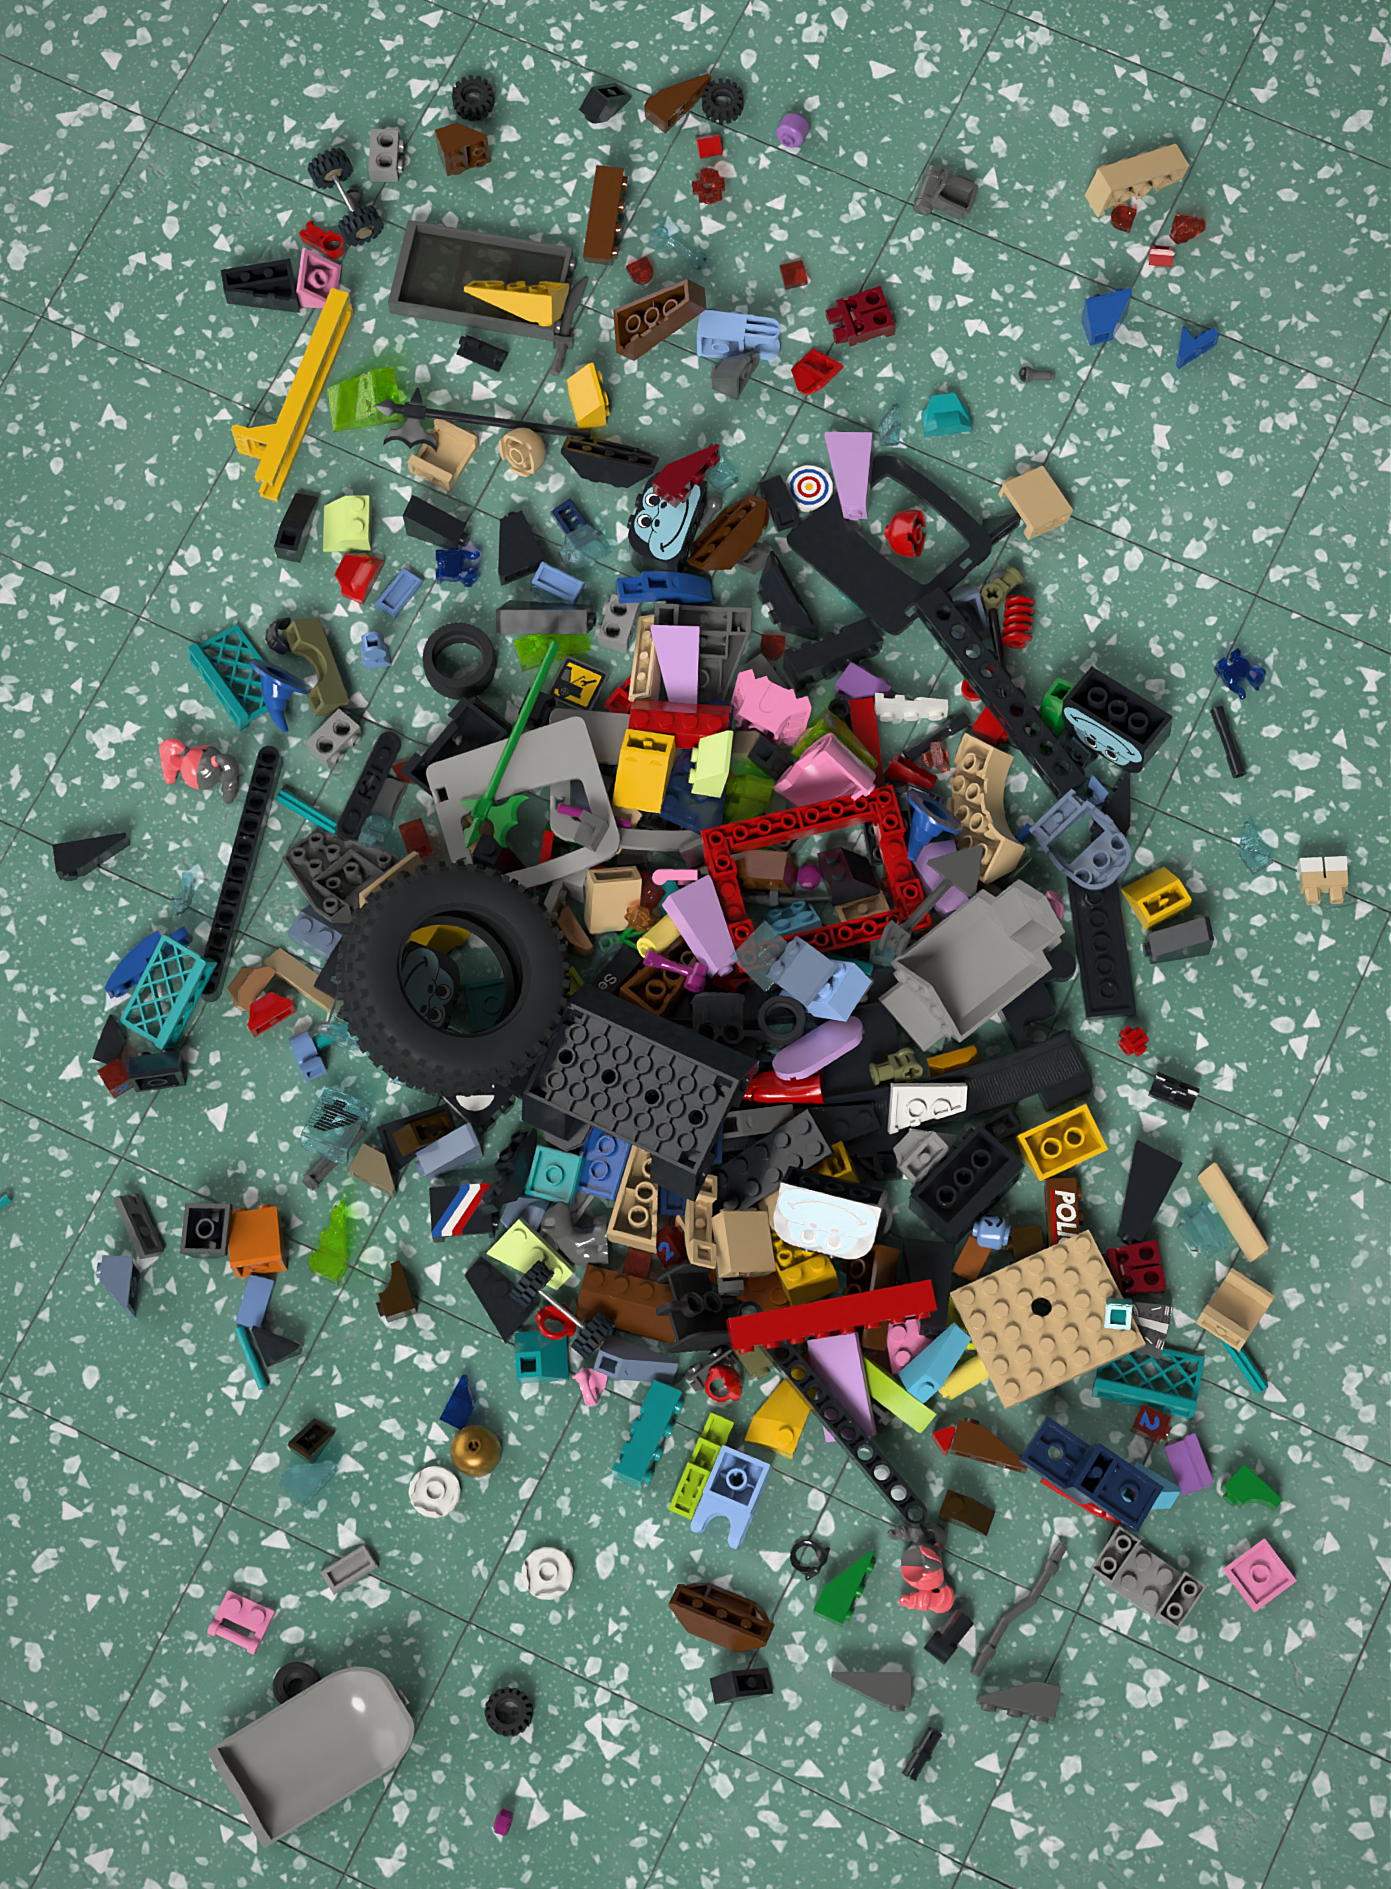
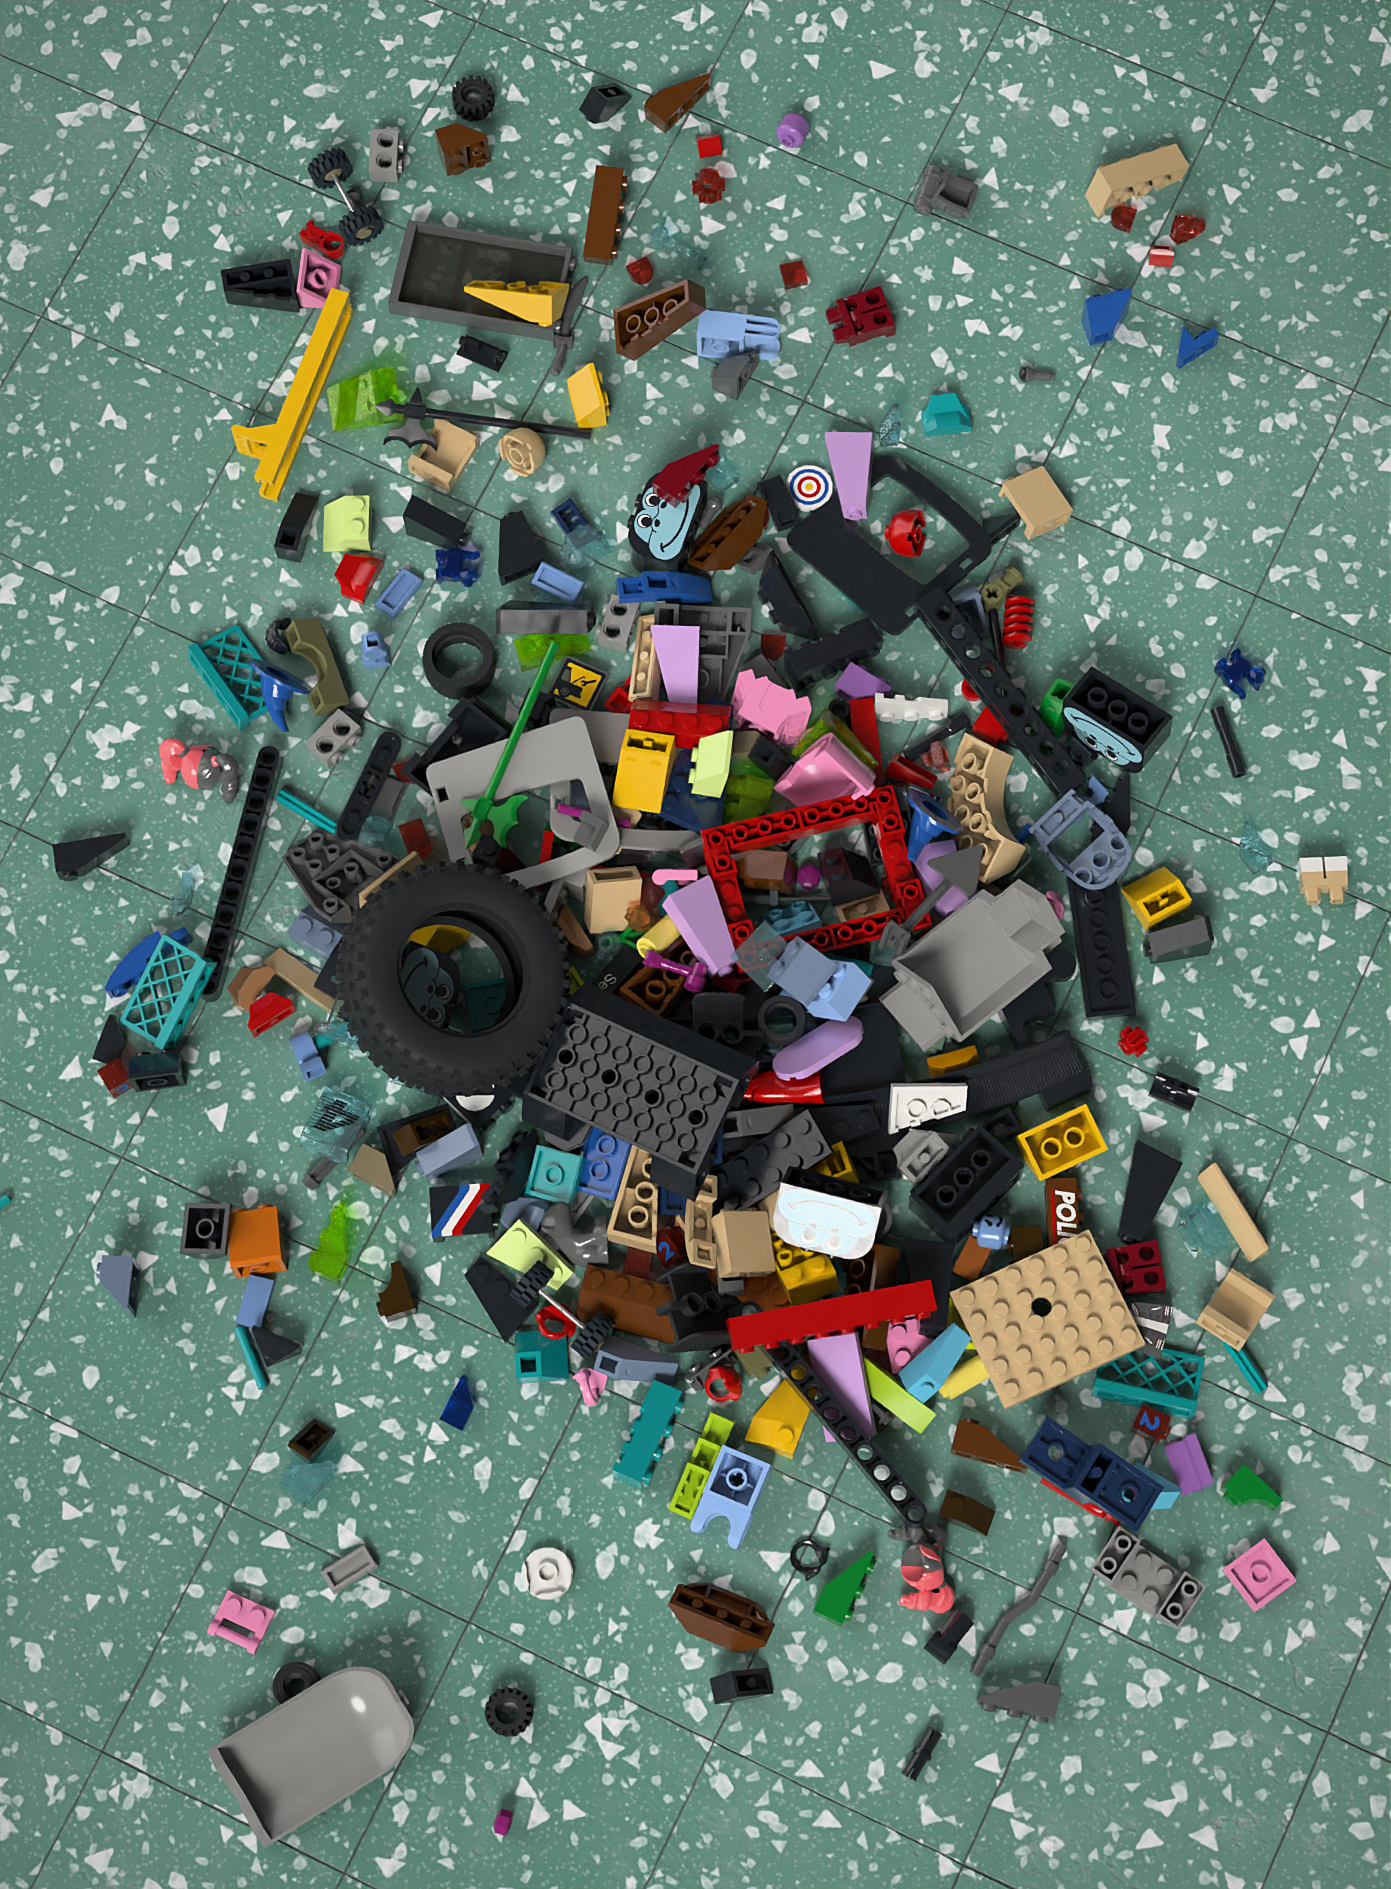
dark grey hinge [114,1193,164,1259] -> none
white tile [409,1466,461,1519] -> none
pearl gold cylinder [450,1425,502,1477] -> none
black wedge [561,437,659,488] -> none
black tyre [702,78,743,125] -> none
red slope [791,348,844,395] -> none
dark grey slope [831,1672,911,1712] -> none
olive connector [869,1048,923,1085] -> none
red slope [932,1426,956,1456] -> none
slope [1104,1298,1132,1330] -> none

